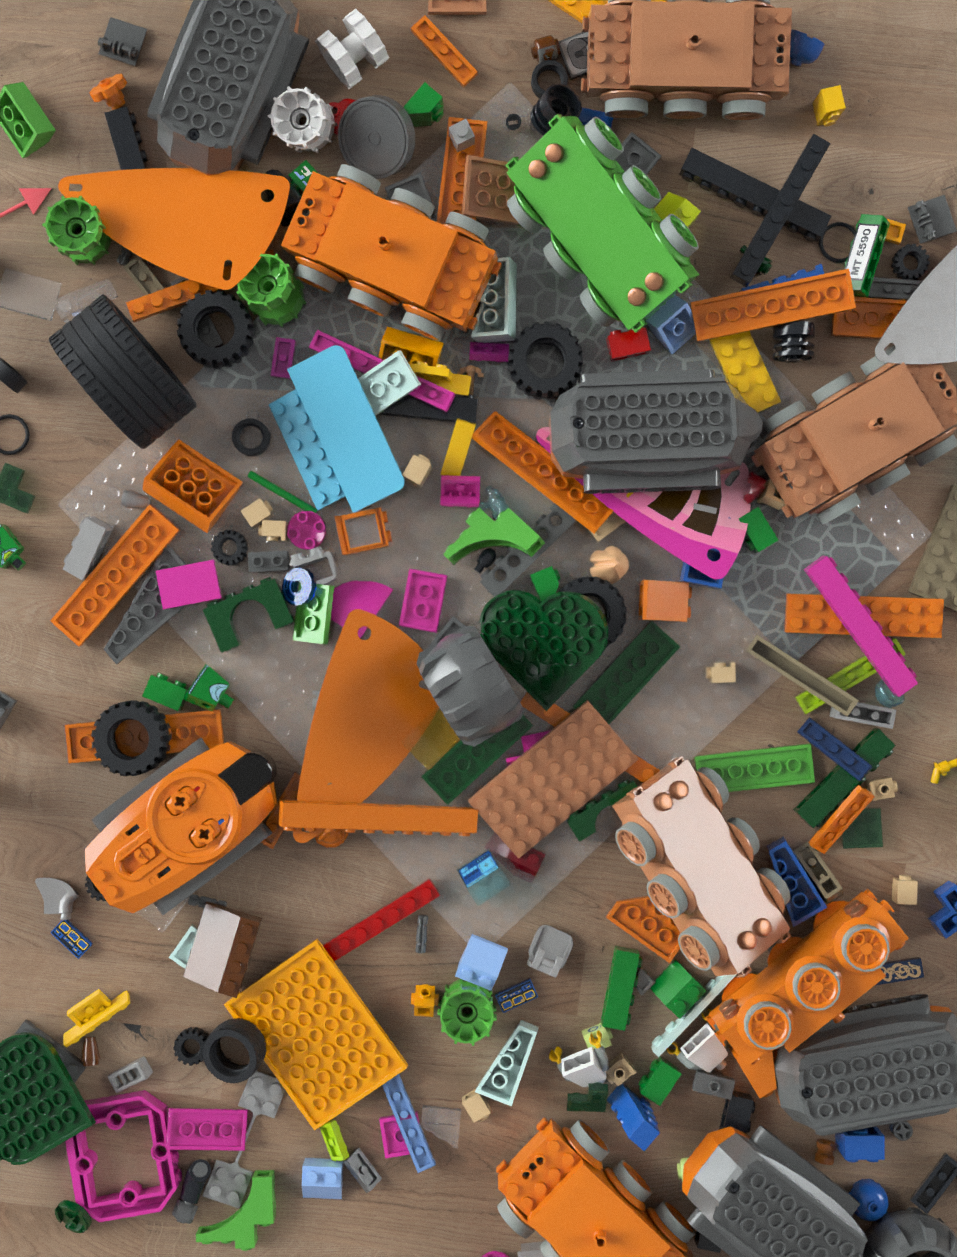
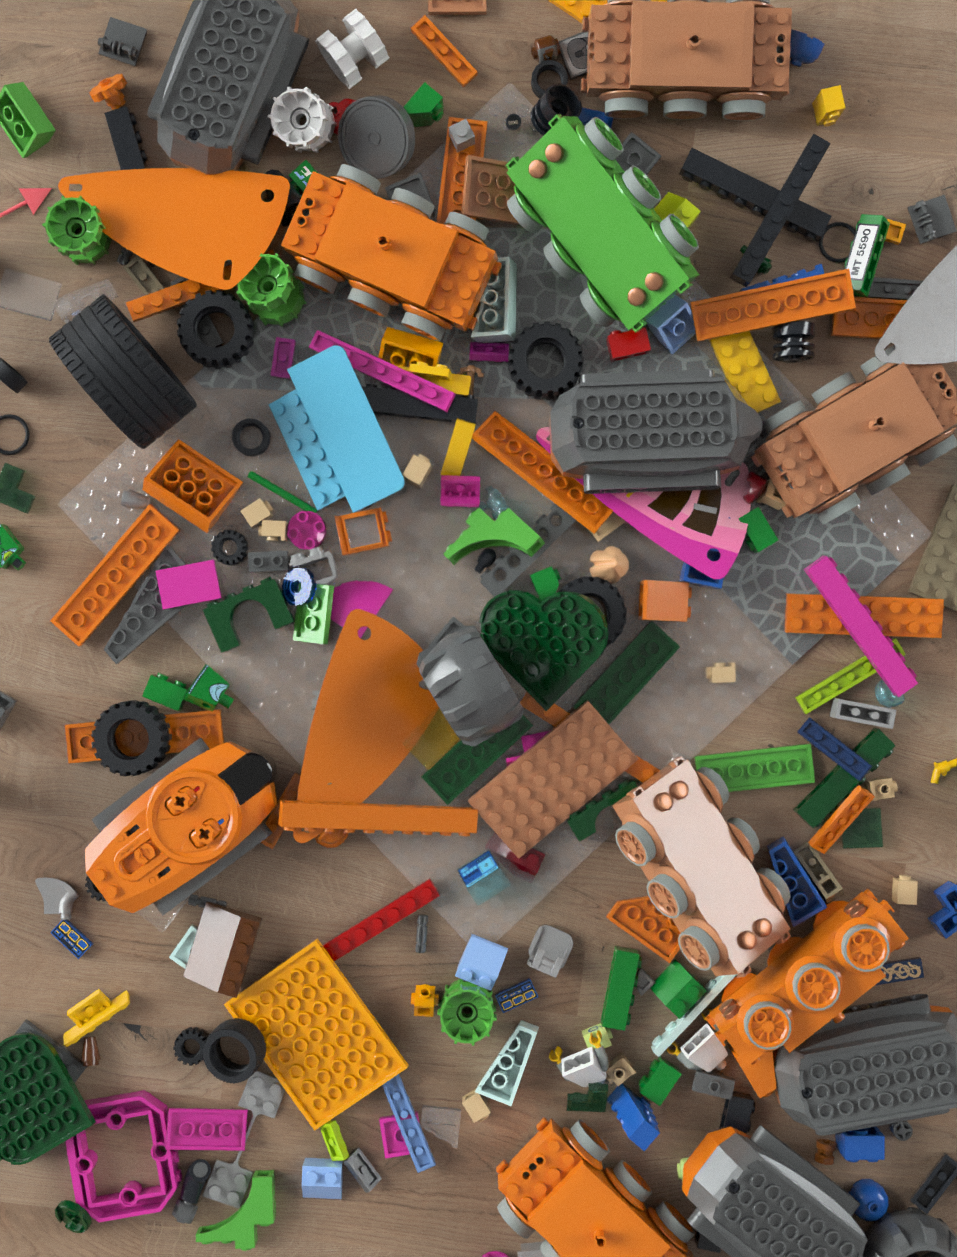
light grey brick [62,516,114,580] -> none
light grey slope [107,1056,153,1093] -> none
light aqua plate [358,351,421,416] -> none
dark pink tile [399,568,448,633] -> none
dark tan brick [746,635,859,717] -> none
black tyre [891,244,930,280] -> none

